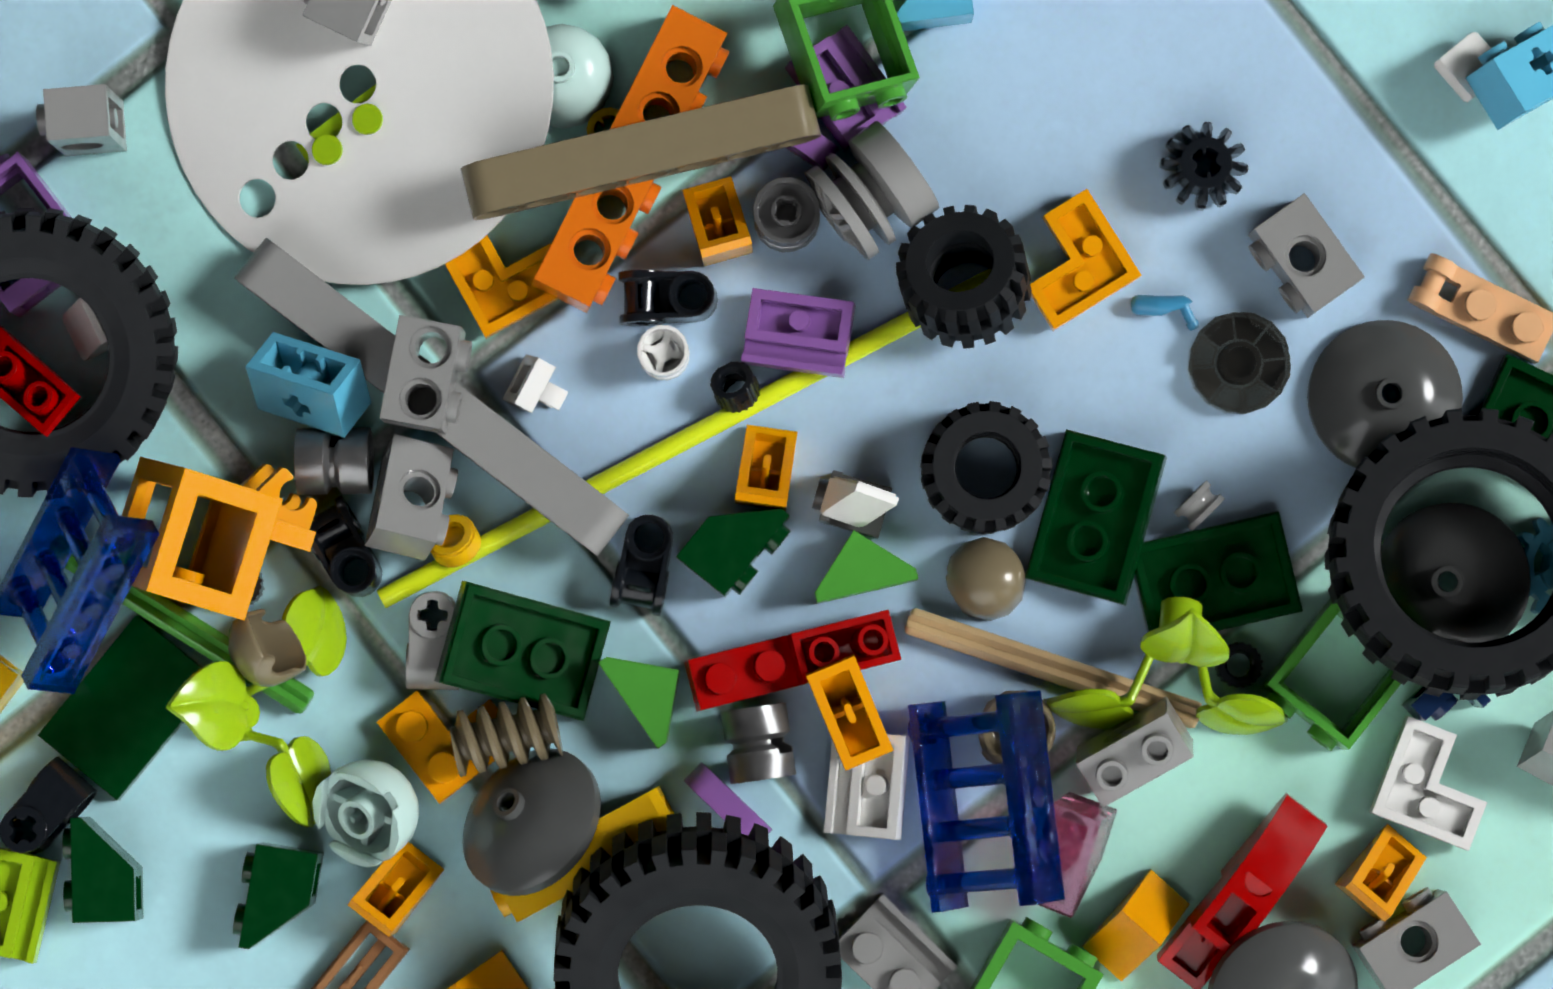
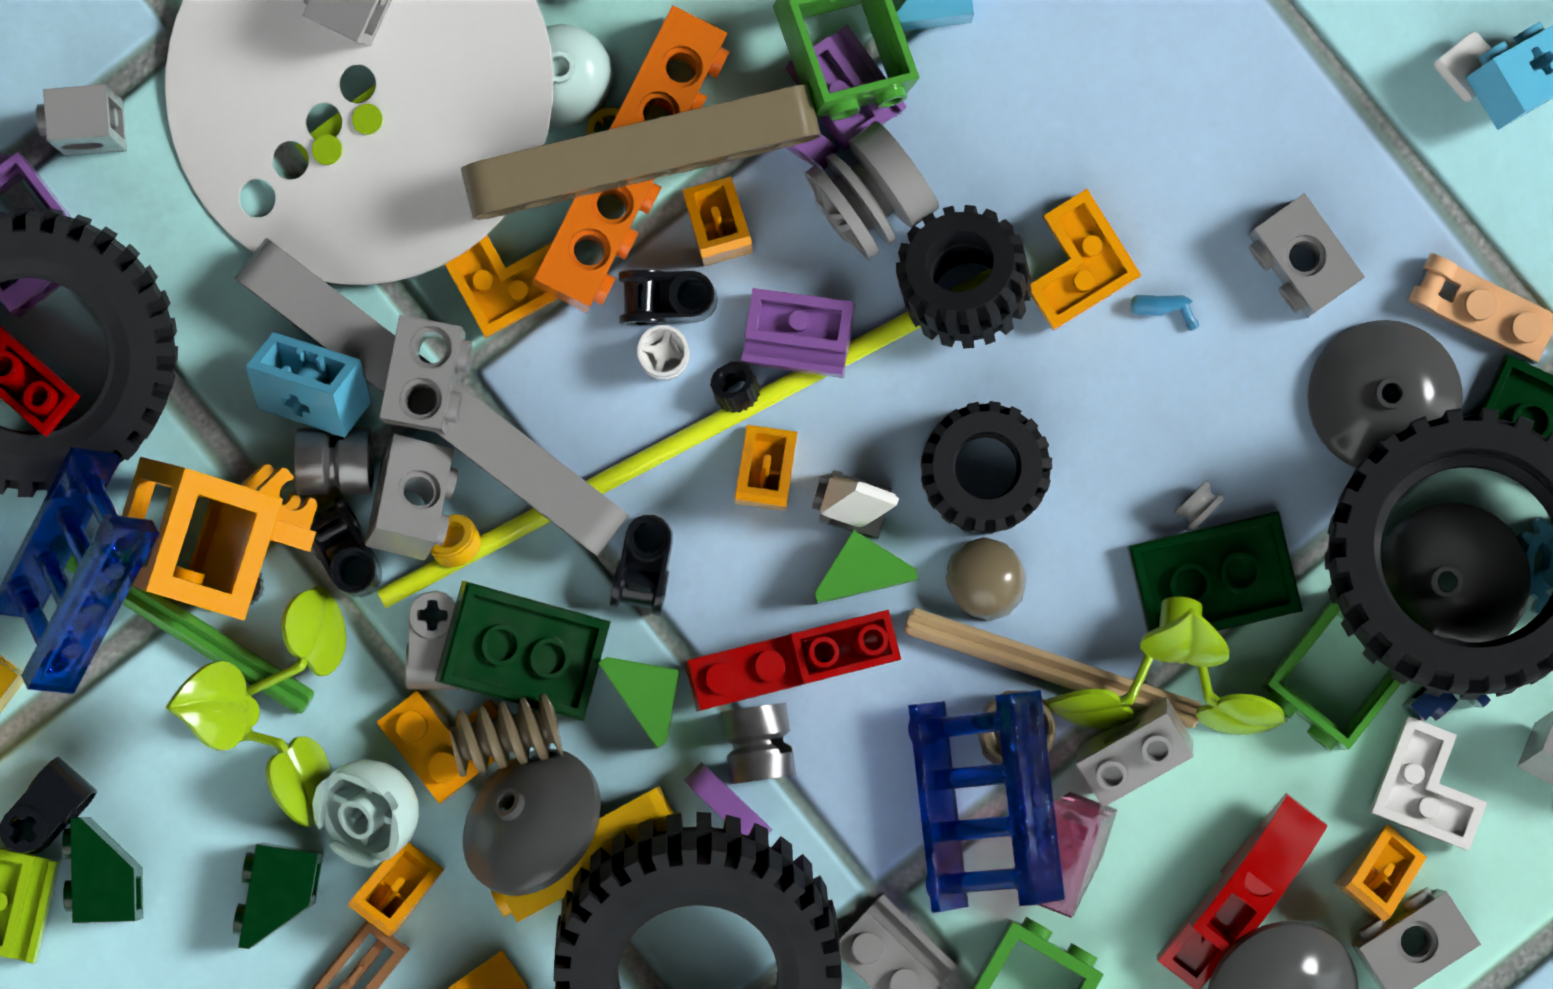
dark green tile [38,615,202,800] -> none
white slope [63,298,109,361] -> none
dark tan hair [228,609,306,687] -> none
white tile [502,354,568,413] -> none
dark green slope [676,508,791,597] -> none
flat silver wheel [753,177,820,252] -> none
light orange slope [805,654,894,771] -> none
white plate [824,734,910,840] -> none
dark green tile [1025,429,1167,606] -> none
light orange slope [1082,869,1190,981] -> none
black gear [1159,122,1248,211] -> none
clear smoke tile [1188,312,1291,415] -> none
black axle [1215,642,1263,688] -> none

